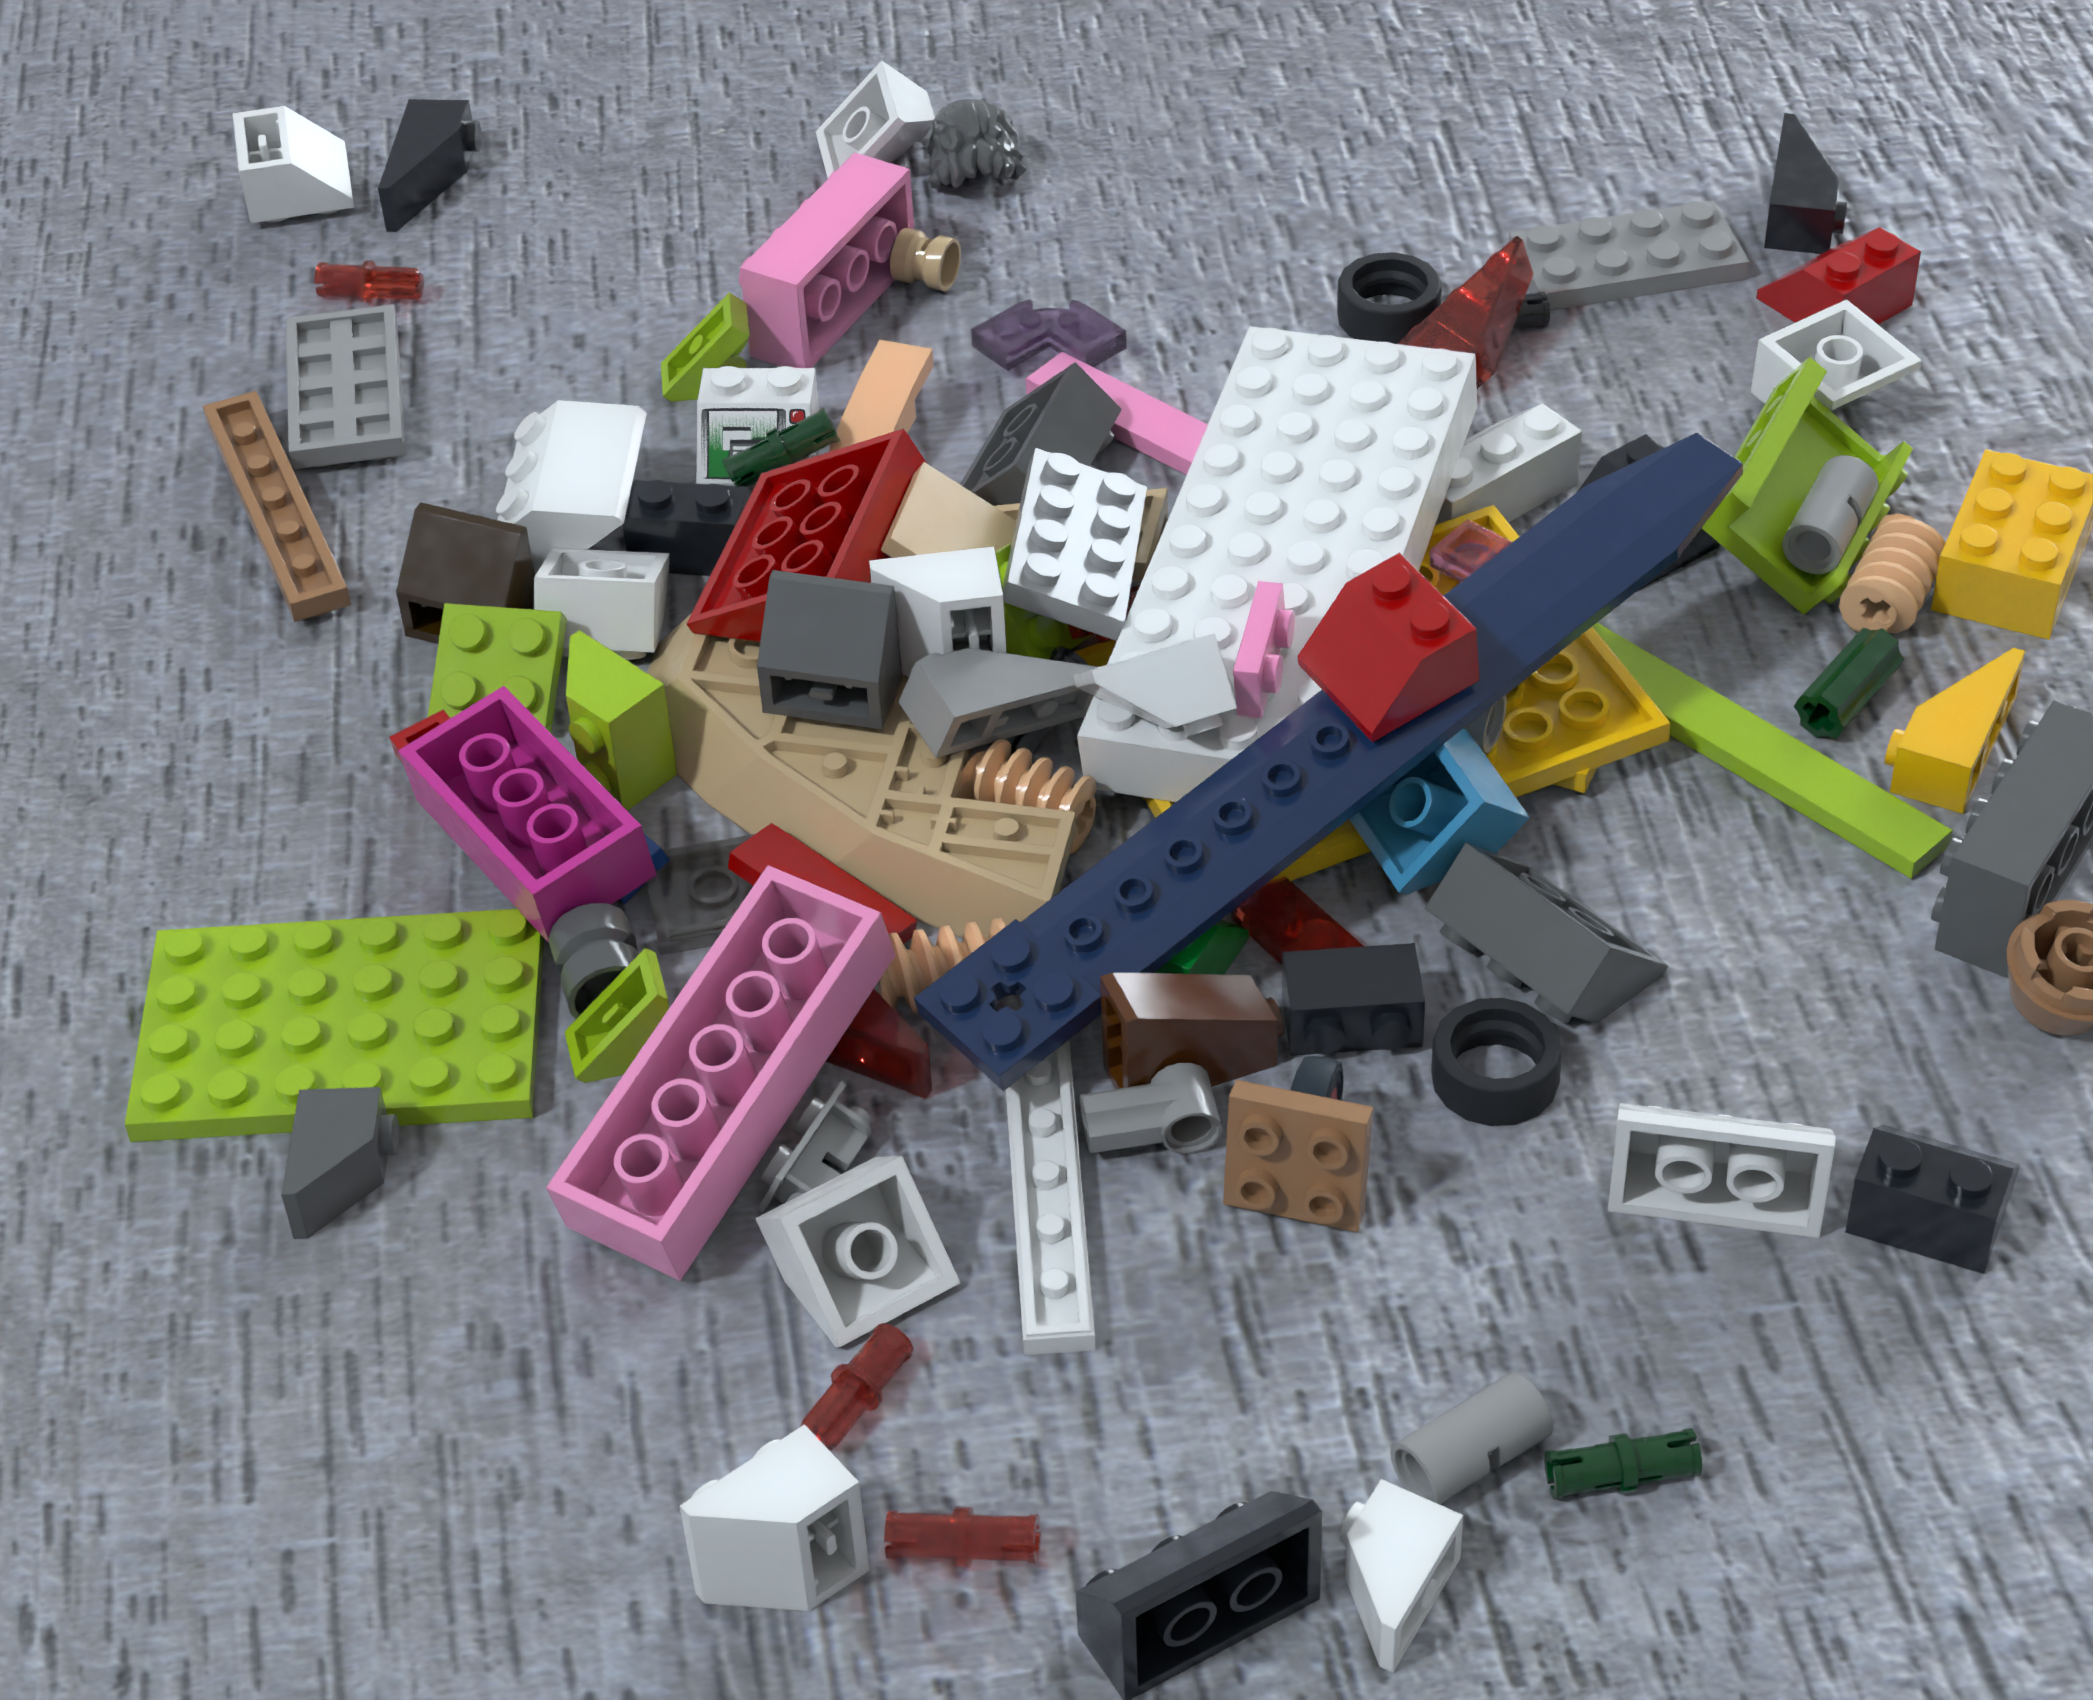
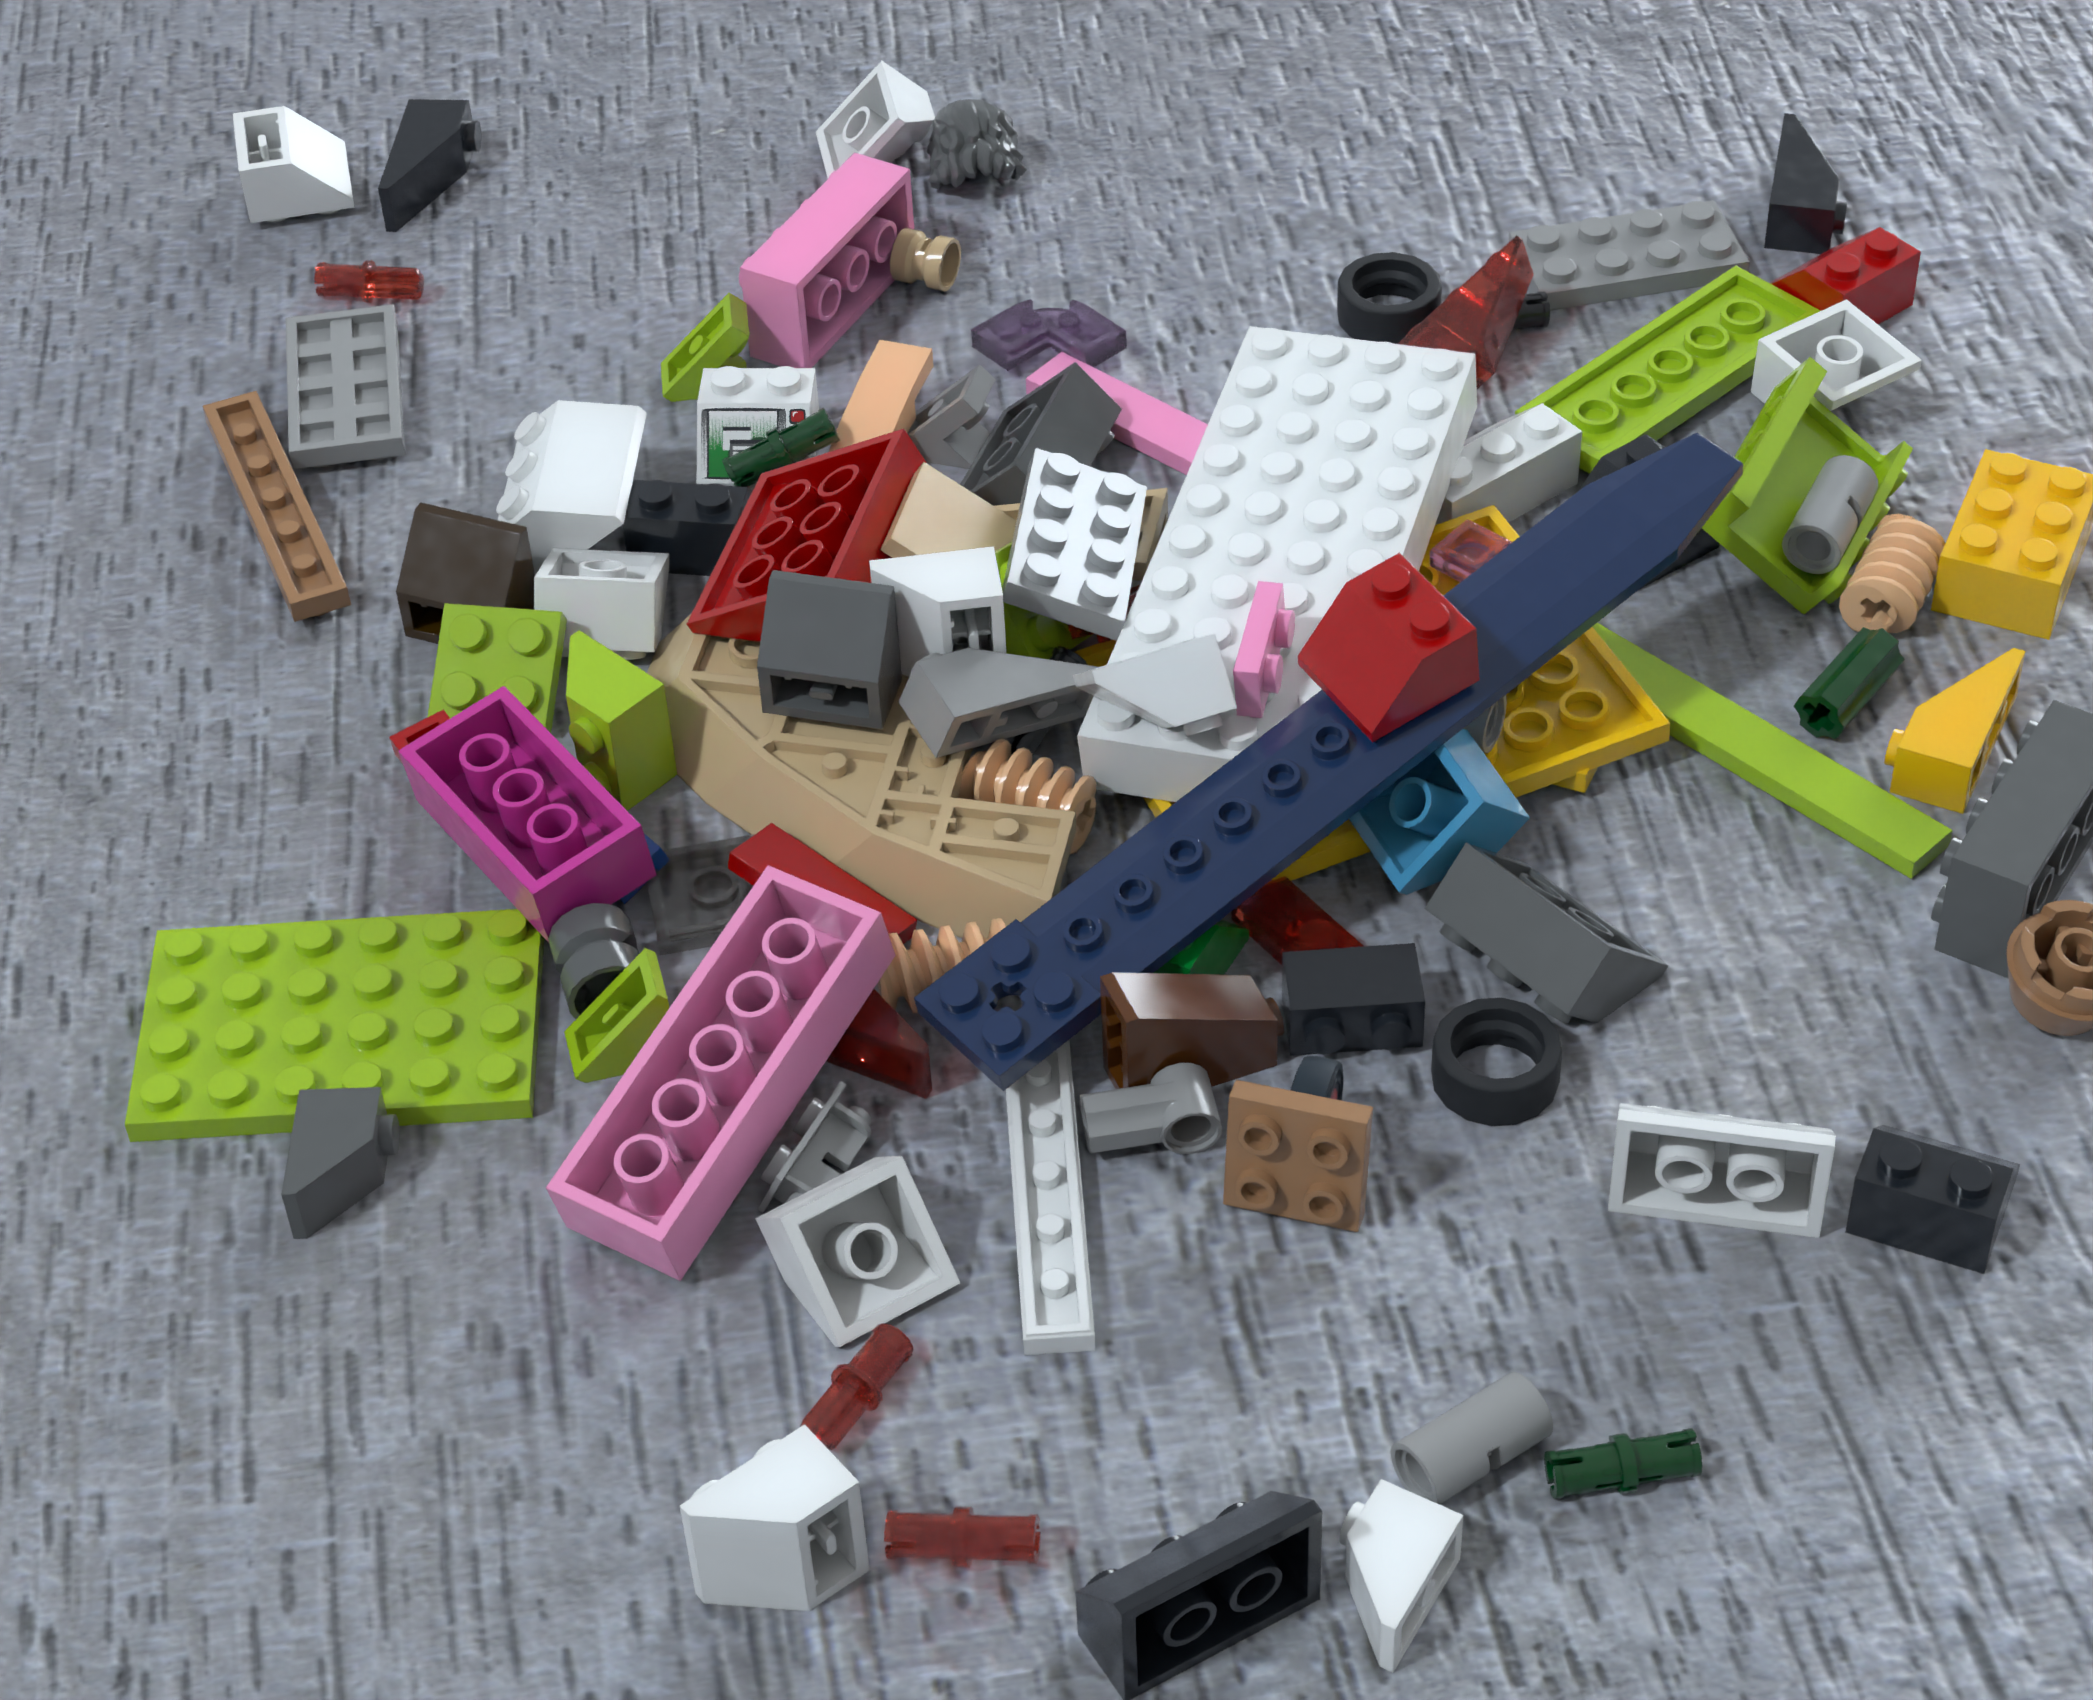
none -> light grey slope [907,364,996,469]
none -> lime plate [1515,265,1821,474]

